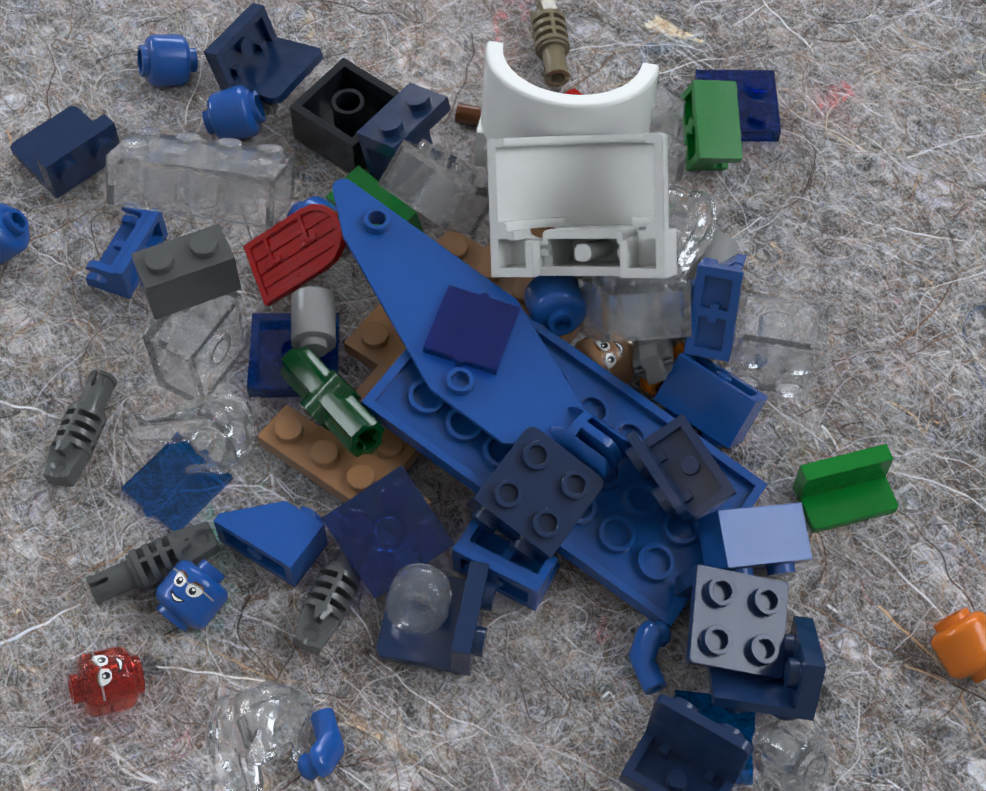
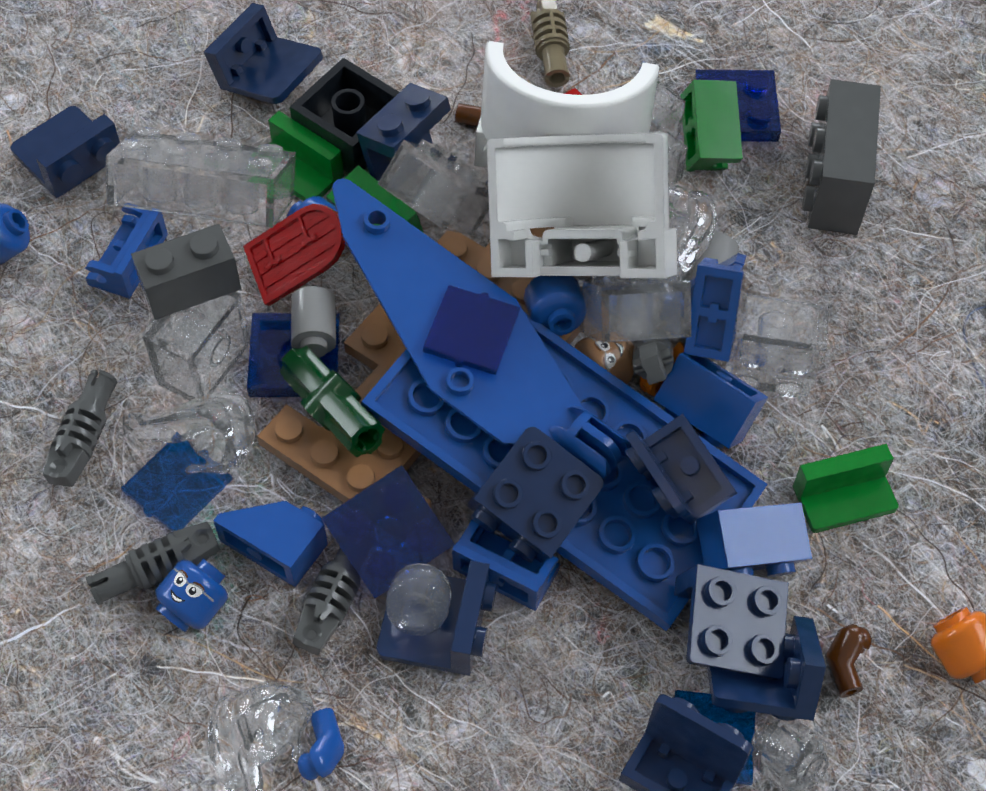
clear red head [67,646,145,717] -> none
blue head [137,34,198,87] -> none
blue head [202,85,266,144] -> none
blue arm [629,620,671,695] -> none
none -> green panel [252,111,344,201]
none -> dark grey brick [802,79,881,235]
none -> reddish brown arm [826,624,872,697]

